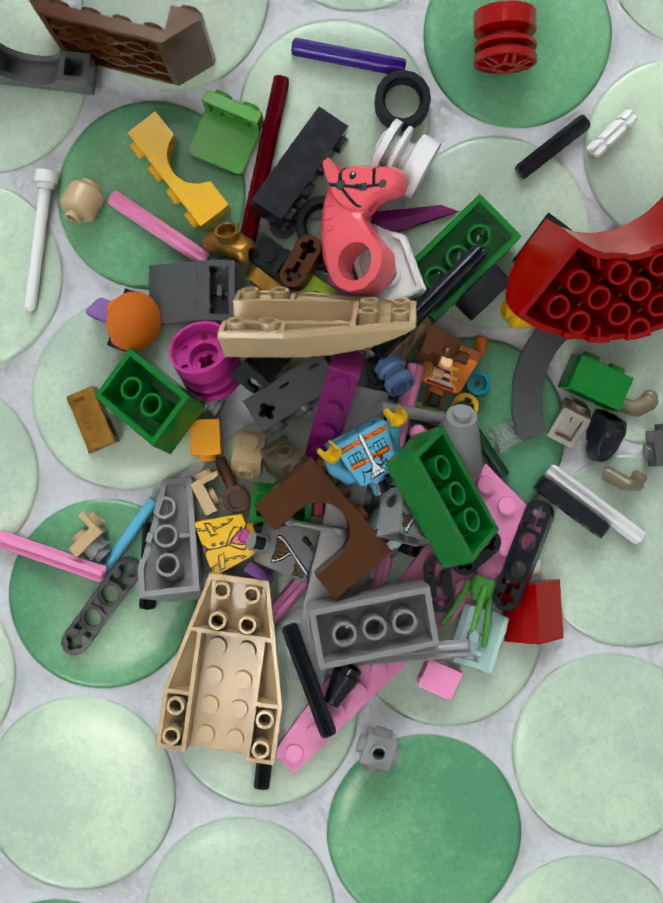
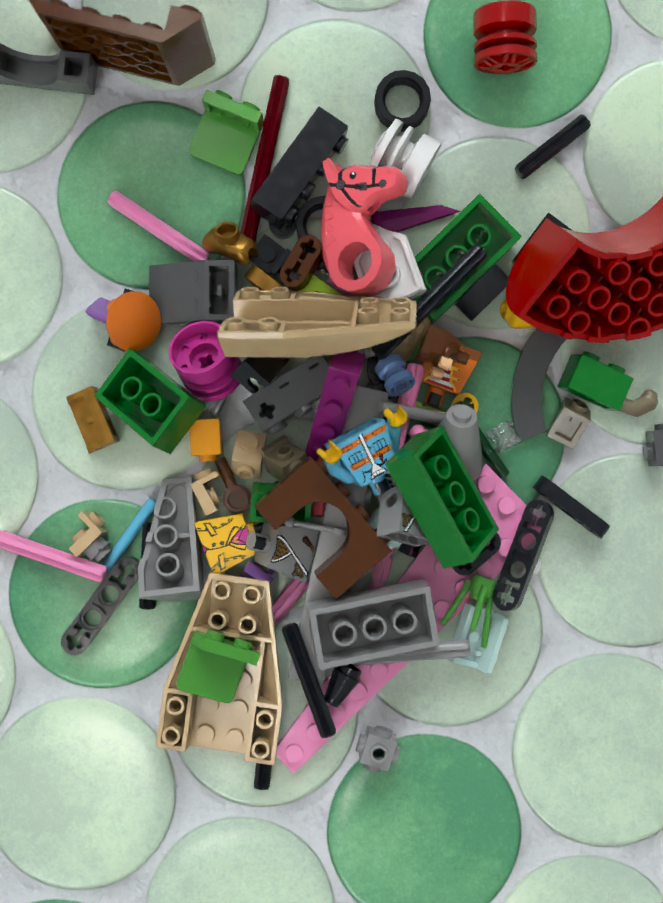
white piece [24,169,59,312] -> none
tan head [60,178,104,224] -> none
yellow arch [127,111,231,232] -> none
dark purple axle [291,38,406,74] -> none
bright pink panel [416,659,463,700] -> none
black beam [423,555,454,613] -> none
teal plate [463,369,491,398] -> none
orange piece [474,330,488,356] -> none
red slope [501,579,564,645] -> none
white axle [544,465,645,544] -> none
black rock [585,409,627,462] -> none
white axle [587,109,638,158] -> none
dark tan arm [601,466,647,491] -> none
none -> bright green bracket [176,629,260,703]

